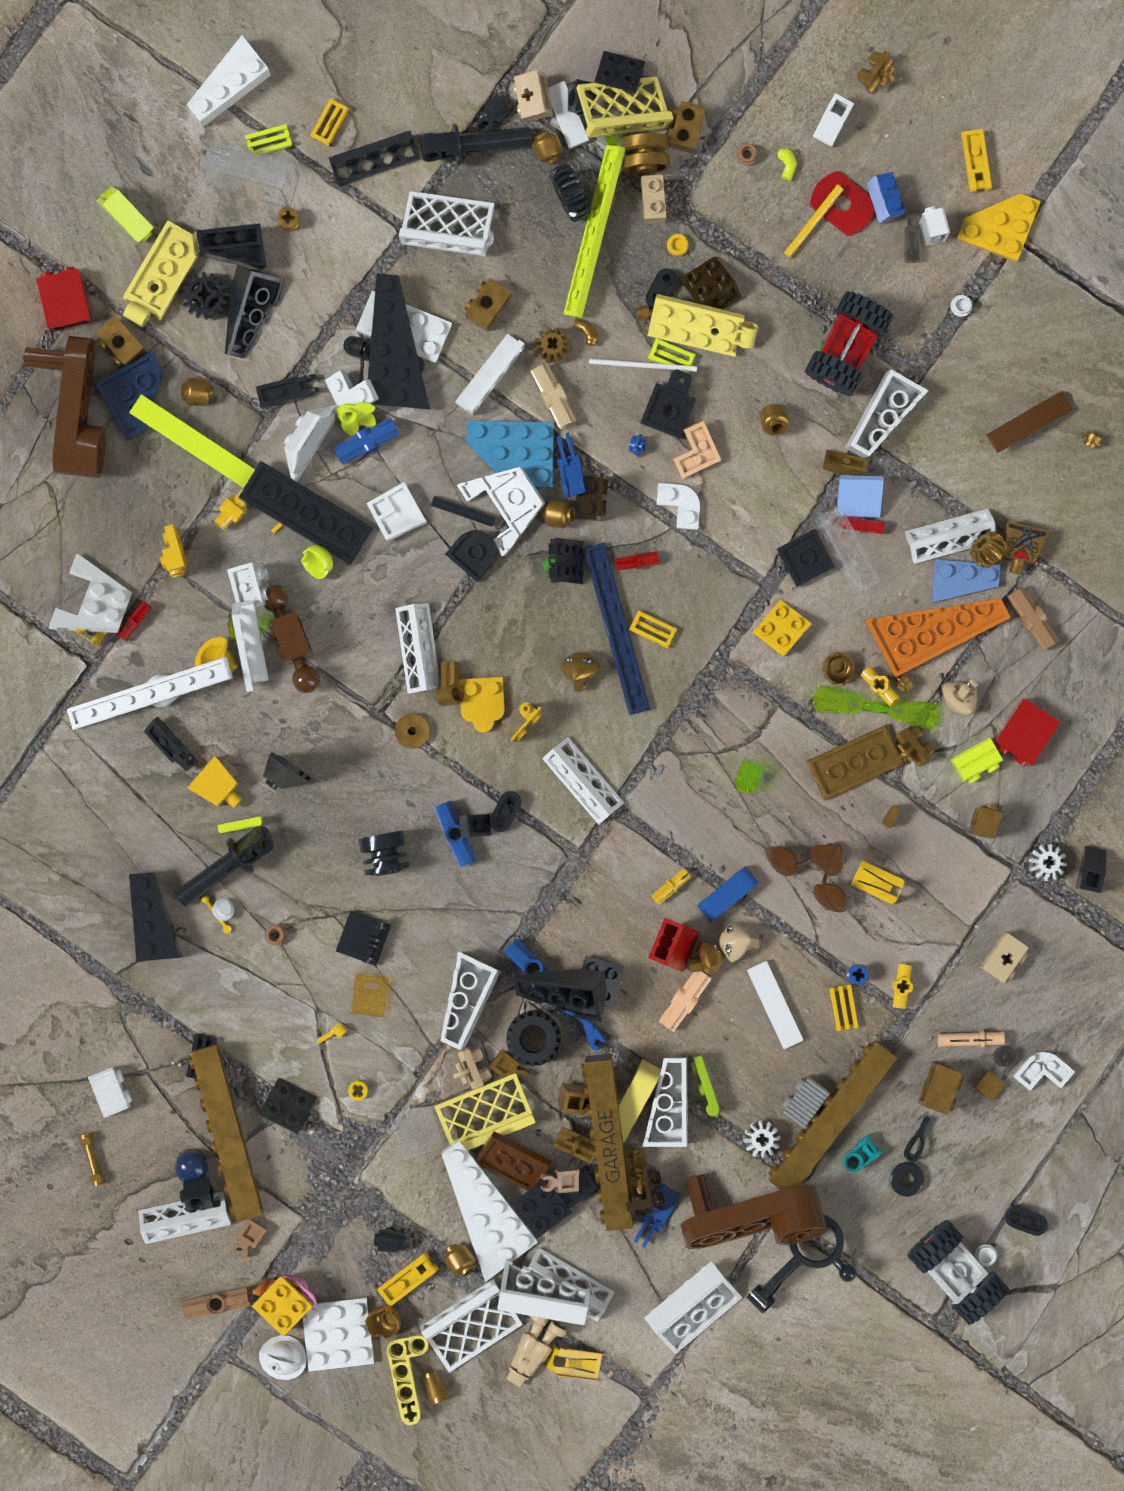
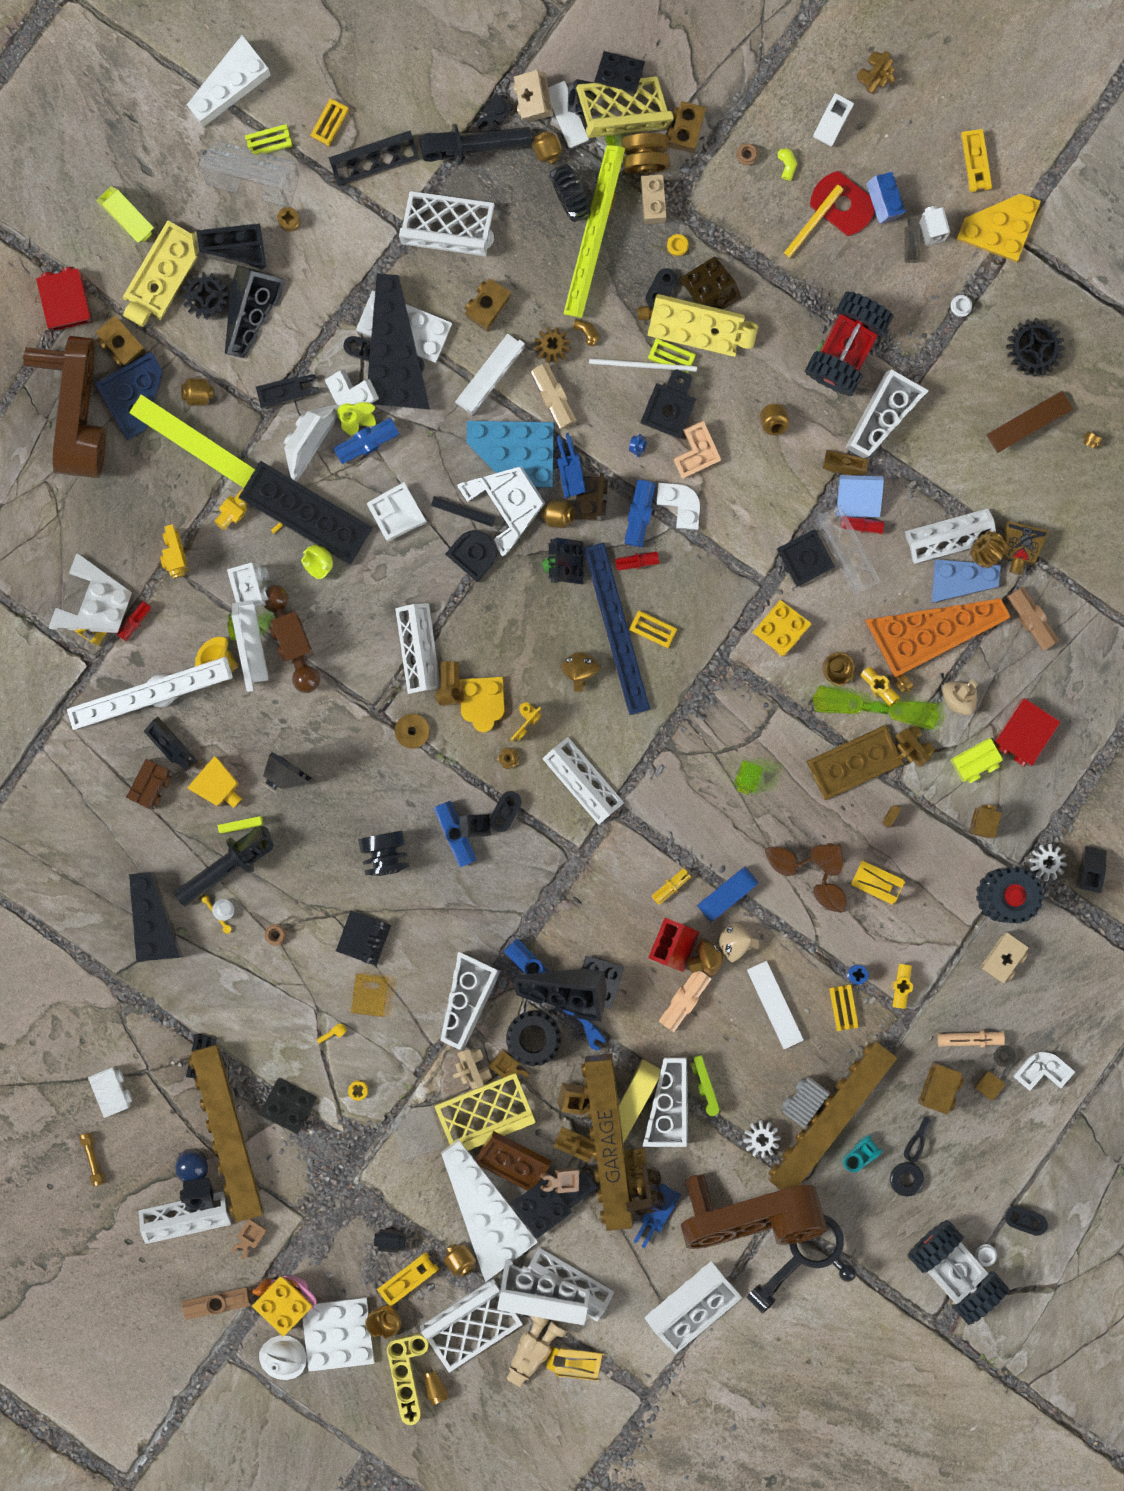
none -> reddish brown brick [126,759,172,810]
none -> pearl gold plate [498,748,519,769]
none -> blue piece [624,480,655,548]
none -> black plate [976,868,1044,924]
none -> black gear [1006,318,1065,377]

